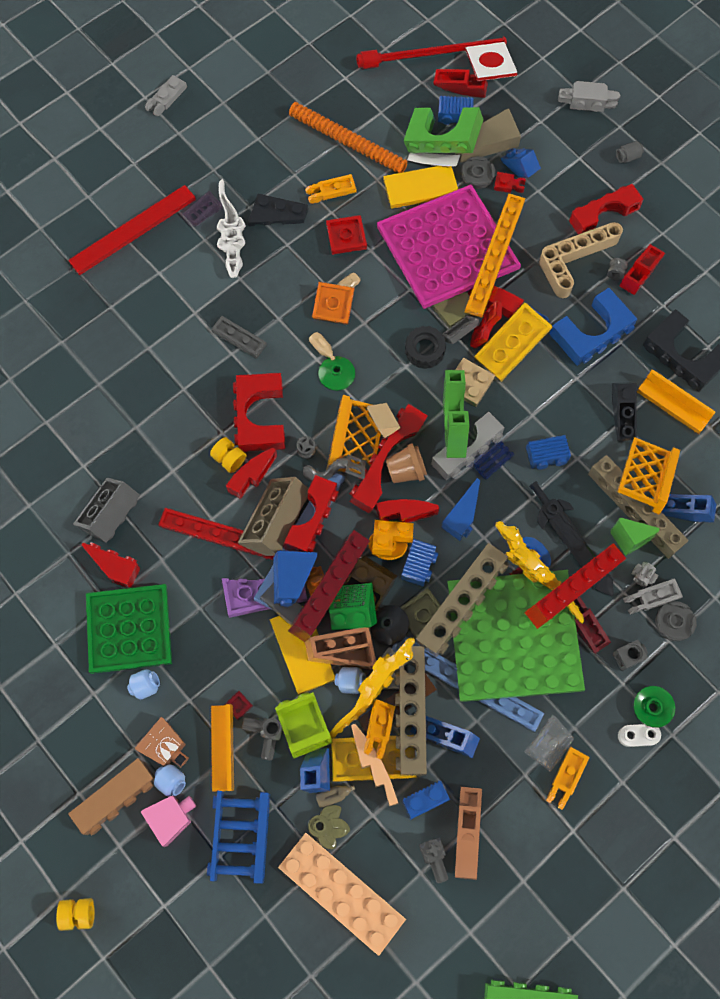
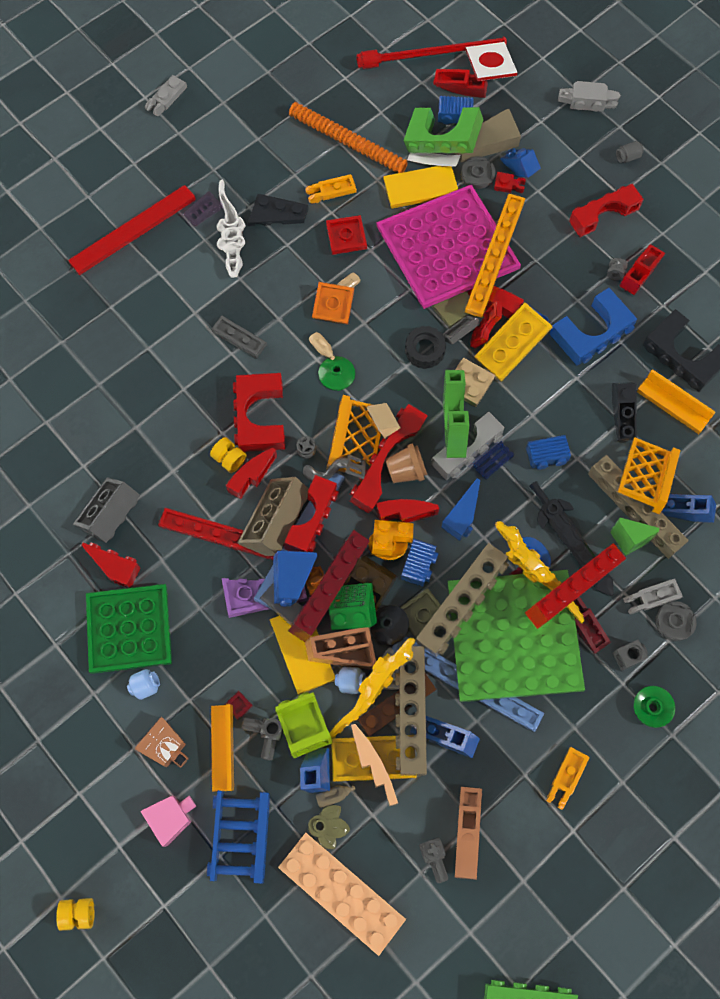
medium nougat brick [68,758,155,836] -> none
light blue head [154,764,186,797] -> none
light orange hinge [364,699,395,759] -> none
blue brick [402,781,450,820] -> none
clear slope [524,715,574,772] -> none
tan beam [539,222,623,298] -> none
white plate [618,724,661,747] -> none
light grey gear [631,562,658,587] -> none

